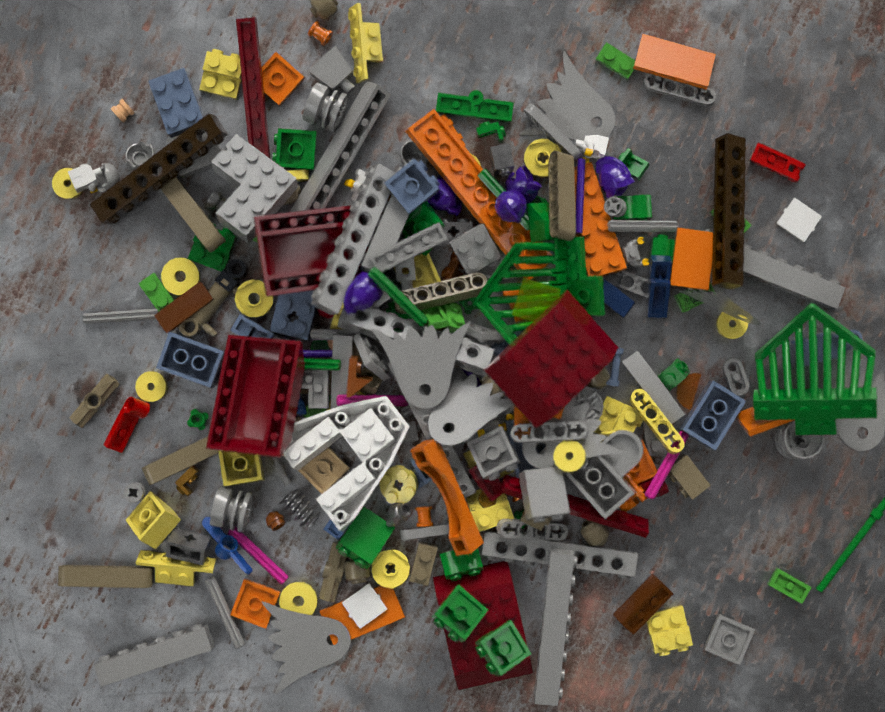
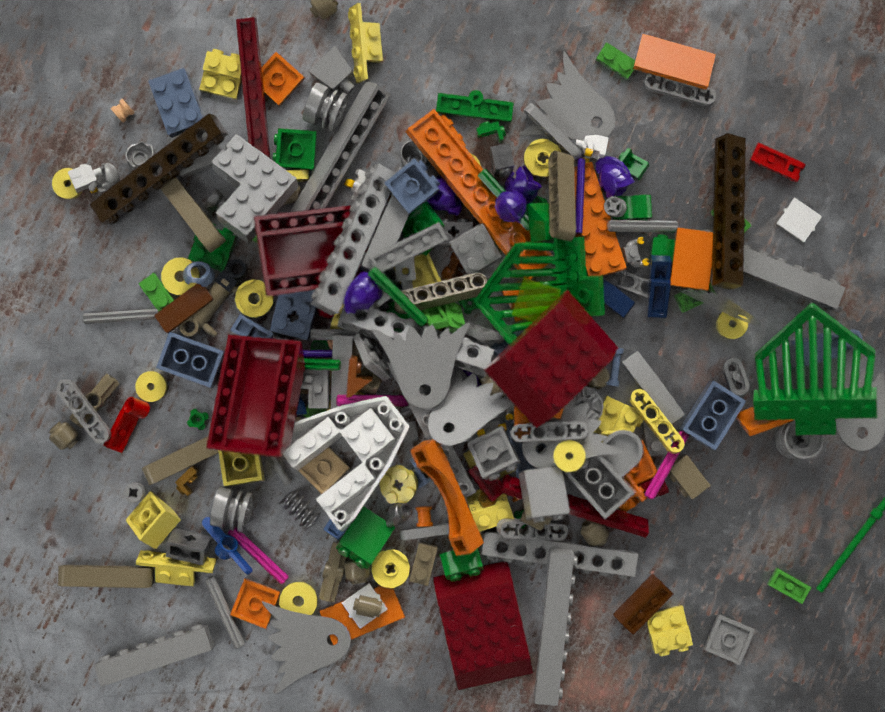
dark orange plate [266,511,286,531] -> none
orange bush [308,21,333,46] -> none
green plate [431,584,488,642] -> none
green plate [475,620,531,676] -> none
green bracket [657,358,690,391] -> none
clear orange tile [676,373,701,410] -> none
none -> dark tan head [49,421,78,450]
none -> light grey beam [56,379,111,444]
none -> sand blue piece [183,261,215,287]
none -> dark tan brick [353,595,382,618]

